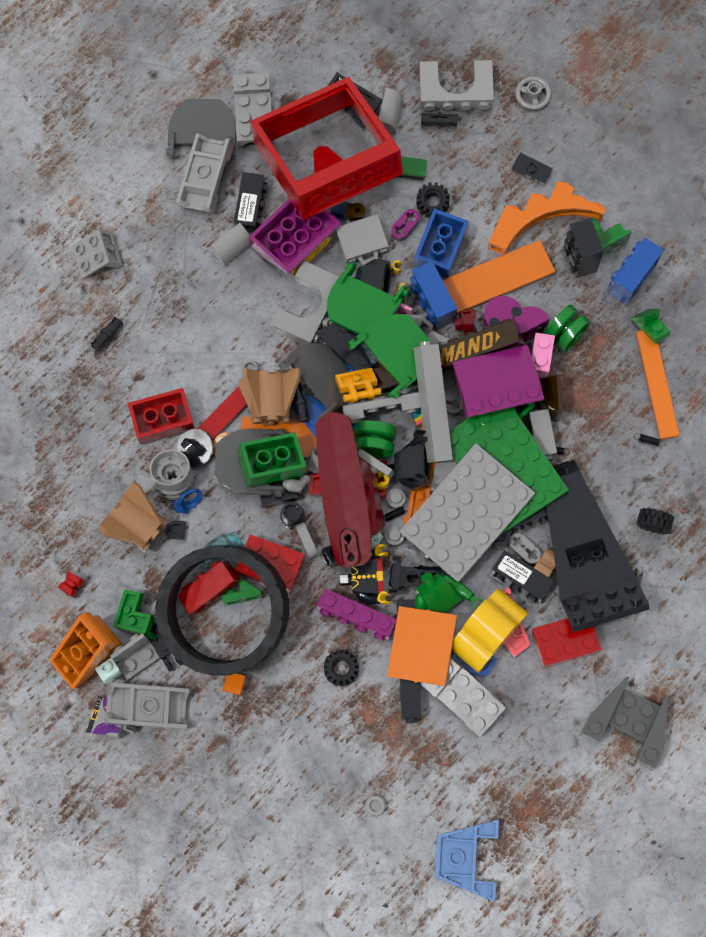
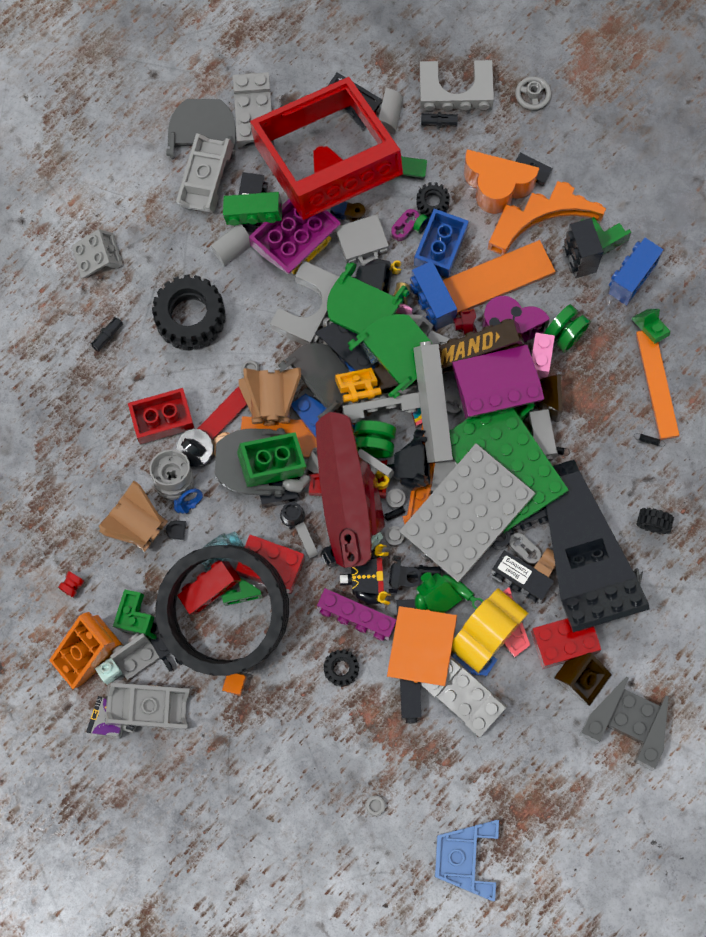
black pin [292,383,310,423] -> none
none -> black tyre [152,275,226,350]
none -> green brick [223,192,282,226]
none -> green tile [413,214,429,234]
none -> orange brick [464,149,539,214]
none -> dark brown slope [554,652,612,706]

